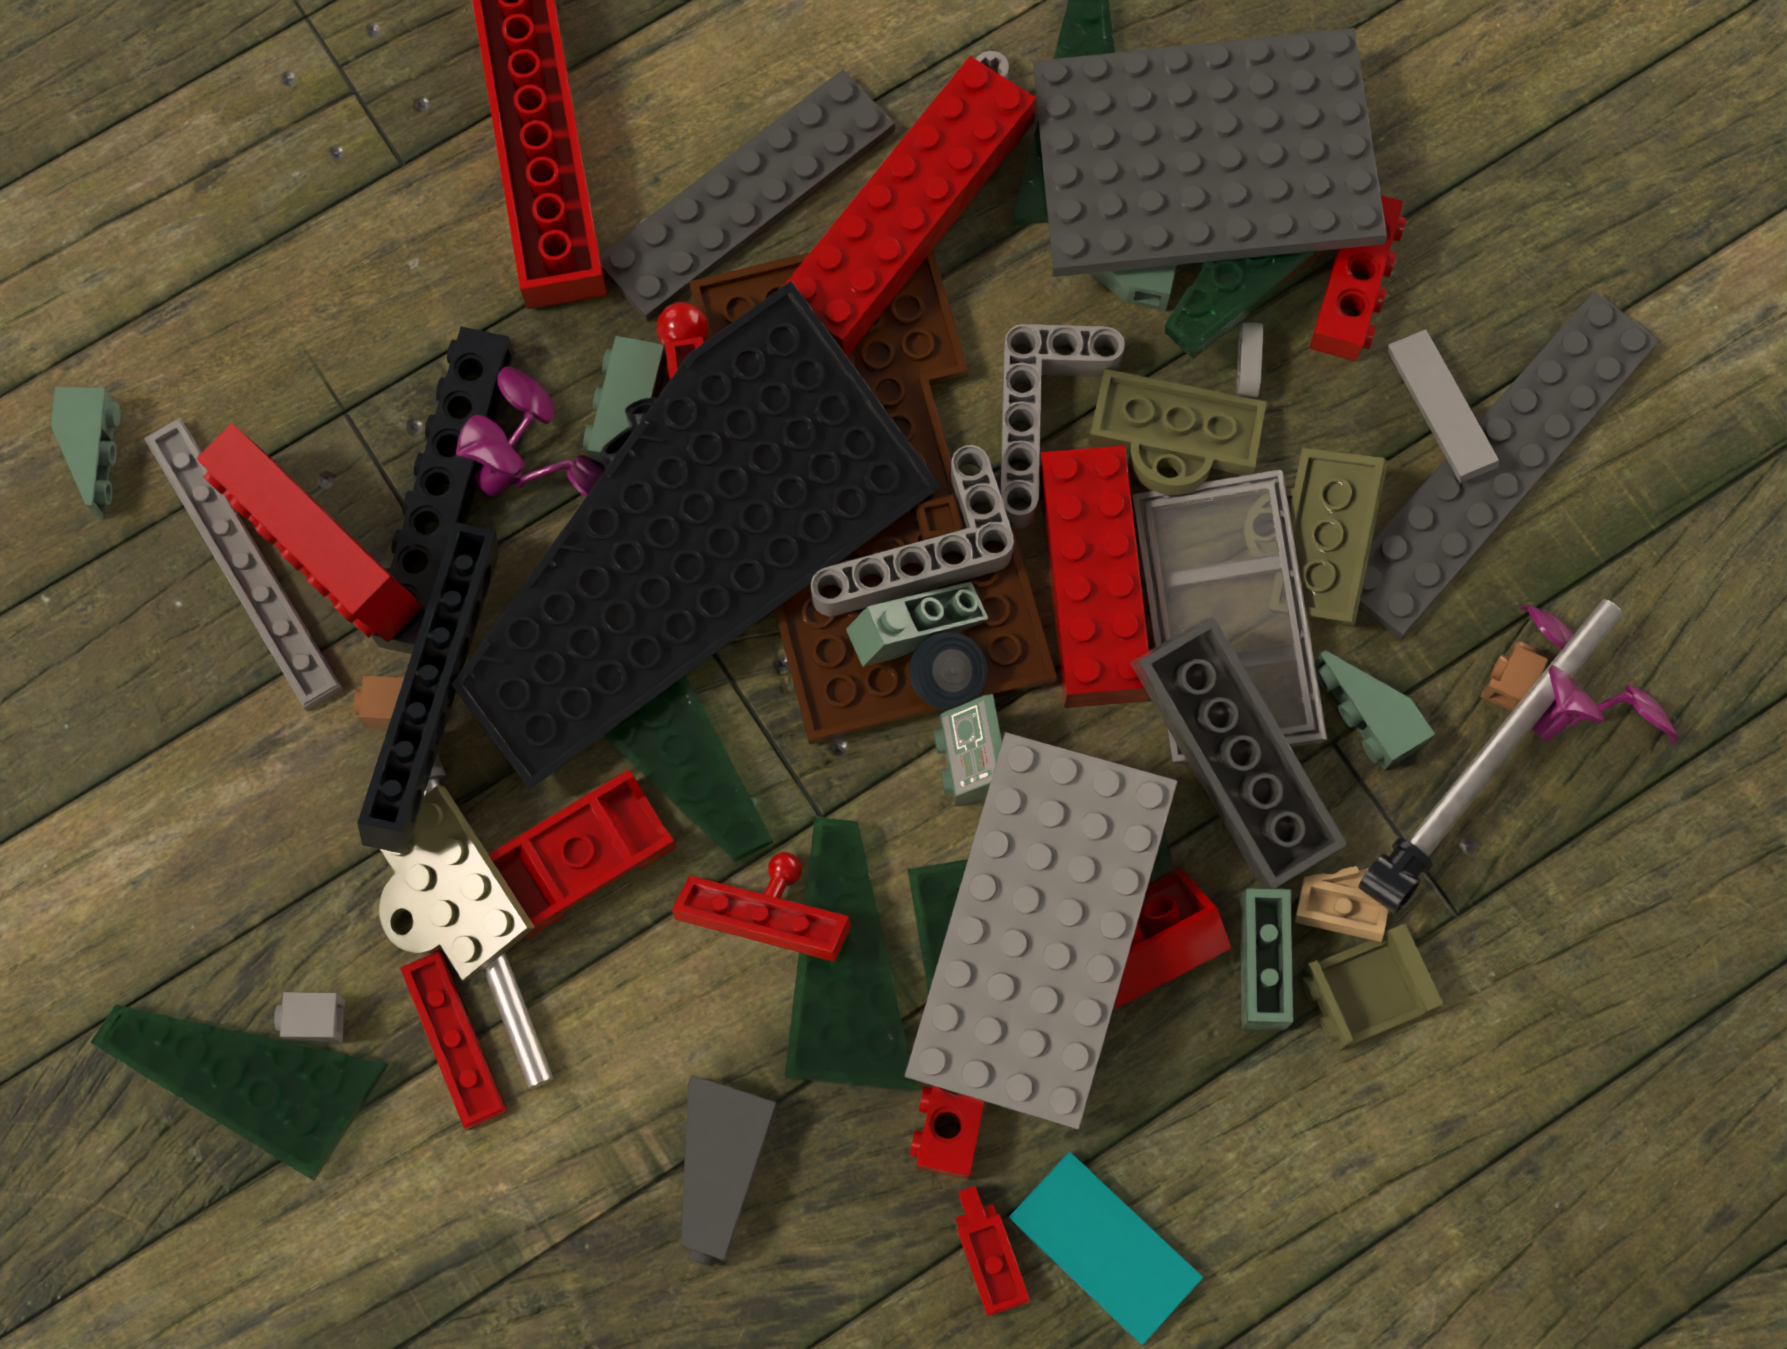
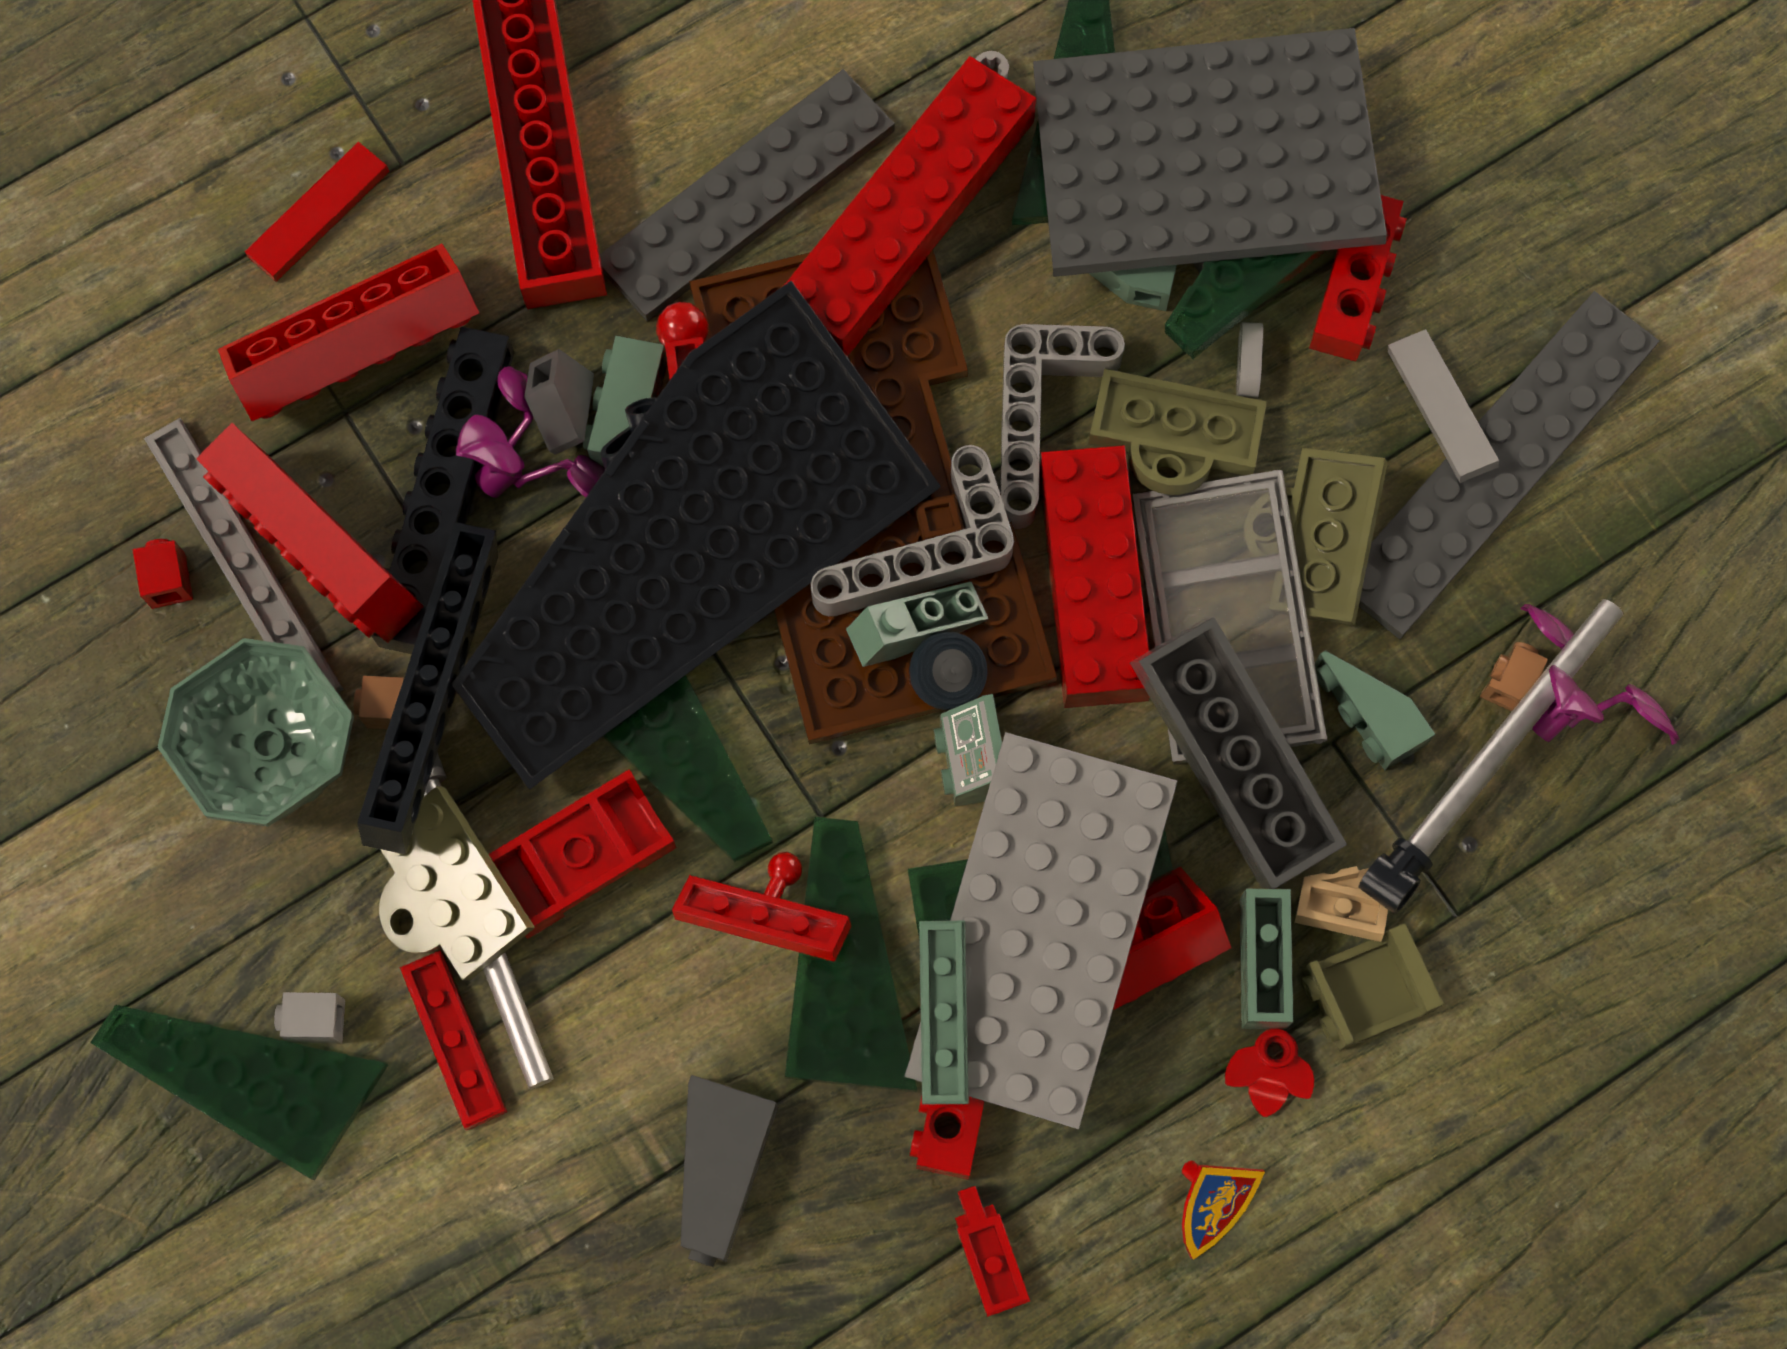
sand green slope [51,387,121,519] -> none
teal tile [1008,1151,1203,1346] -> none
none -> red brick [132,539,193,609]
none -> sand green rock [157,638,354,827]
none -> red brick [217,243,479,422]
none -> red tile [245,141,389,282]
none -> dark grey slope [524,349,594,455]
none -> sand green tile [919,920,969,1104]
none -> shield [1182,1160,1265,1260]
none -> red plate [1225,1029,1315,1118]

